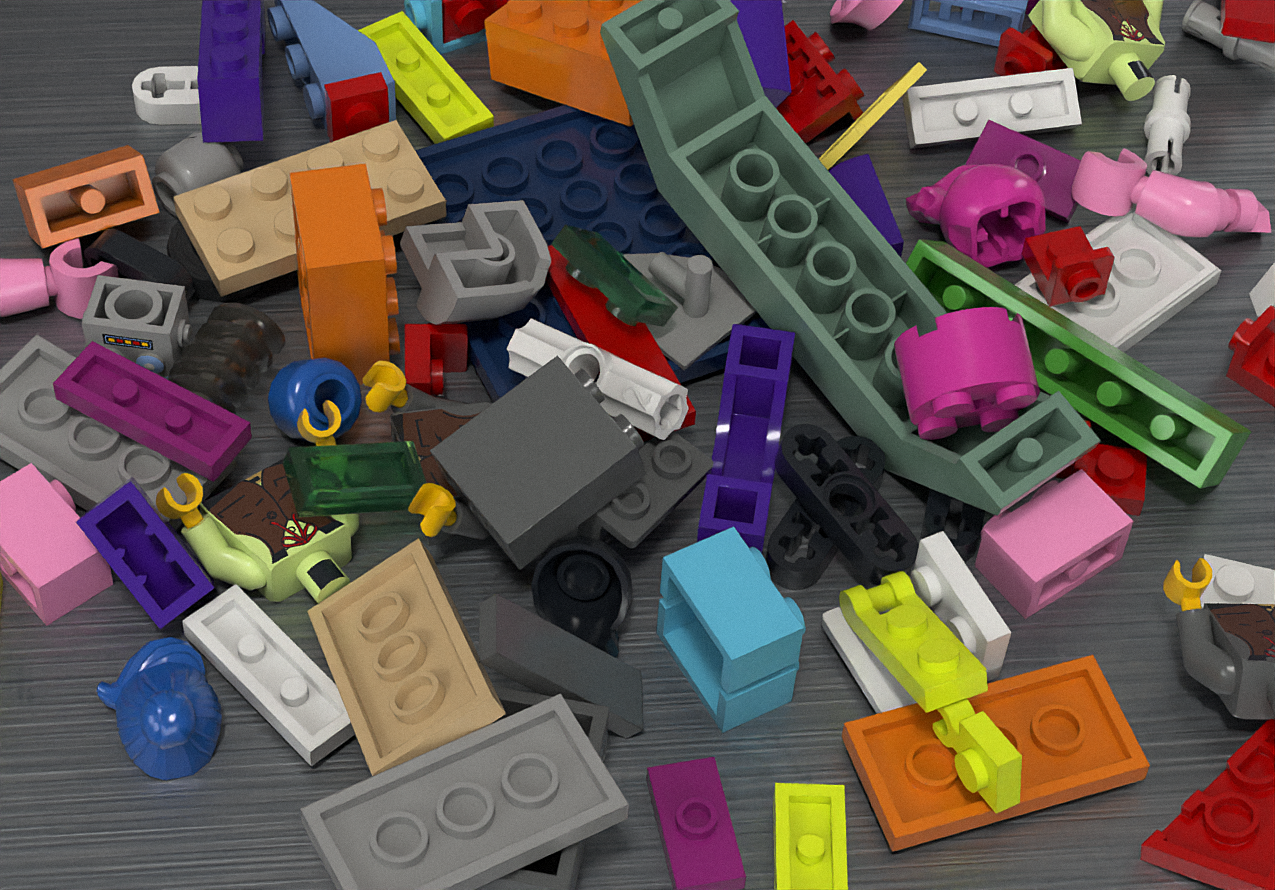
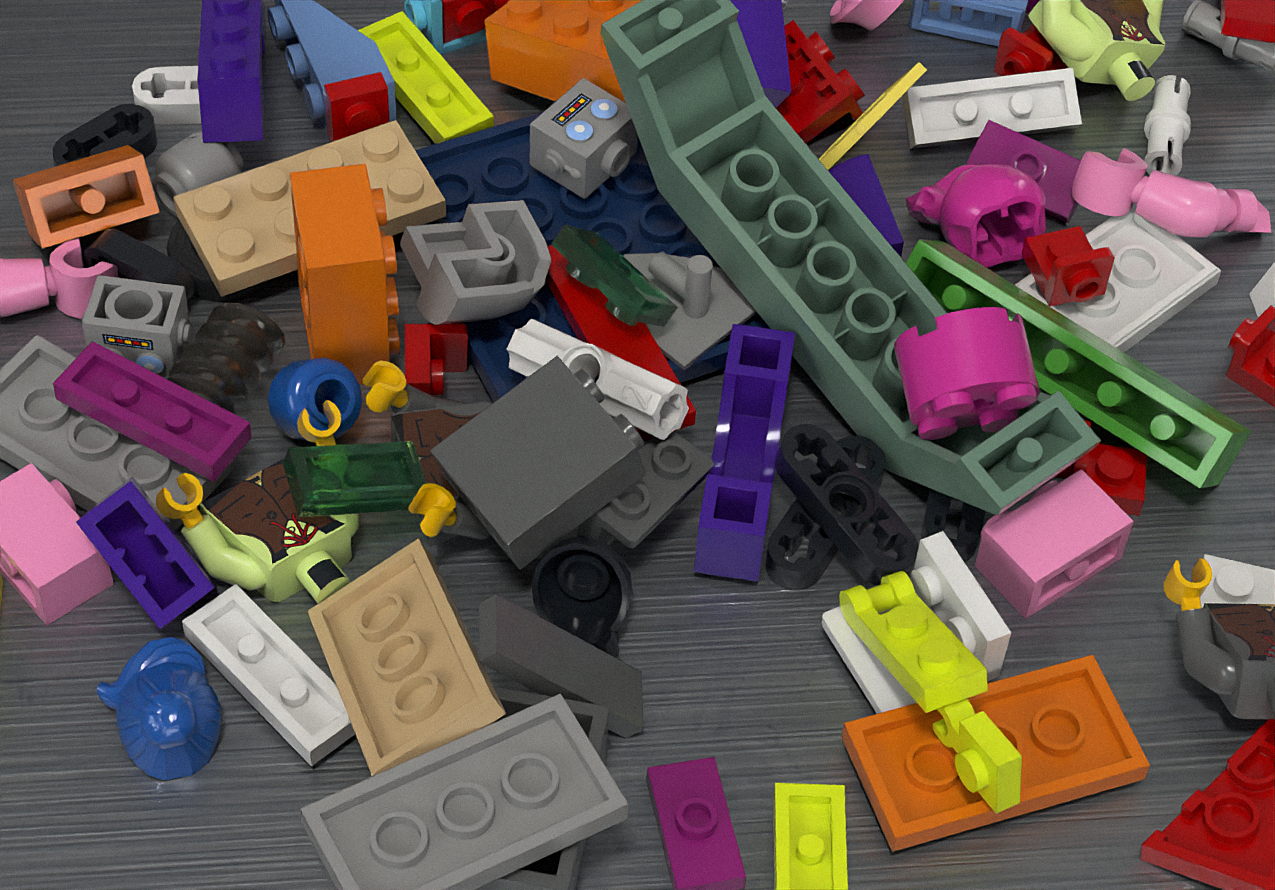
medium azure piece [656,527,806,733] -> none
none -> black beam [52,104,157,166]
none -> light grey head [529,78,638,199]

